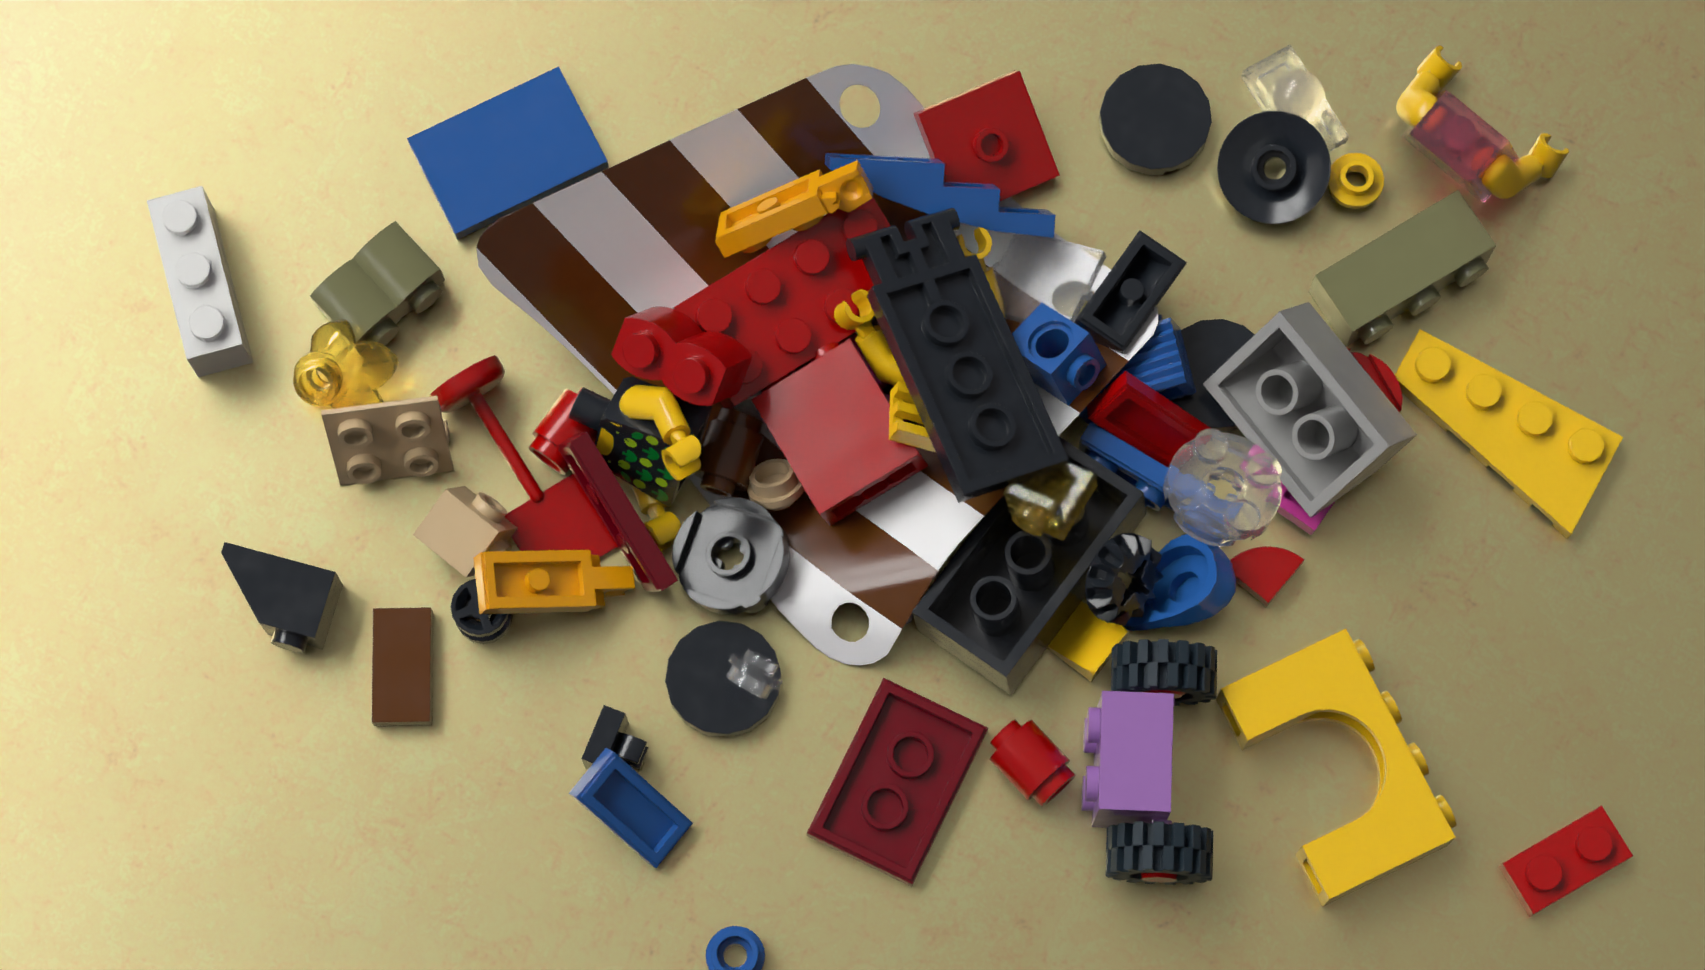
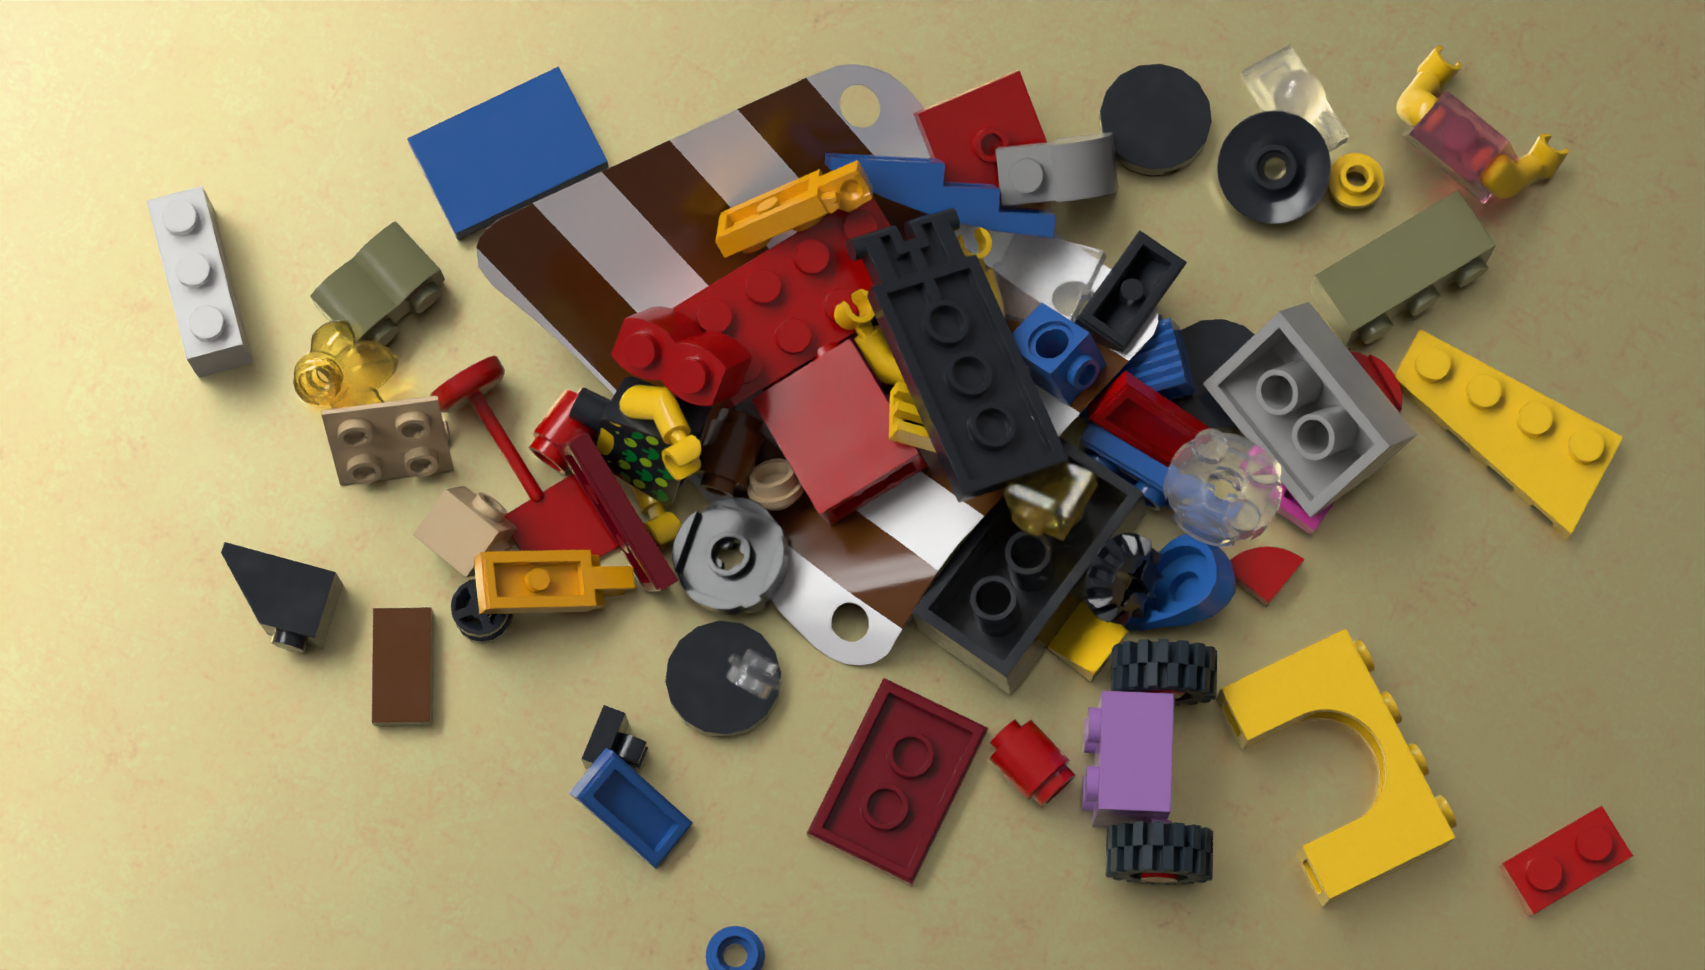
none -> light grey brick [996,132,1119,206]

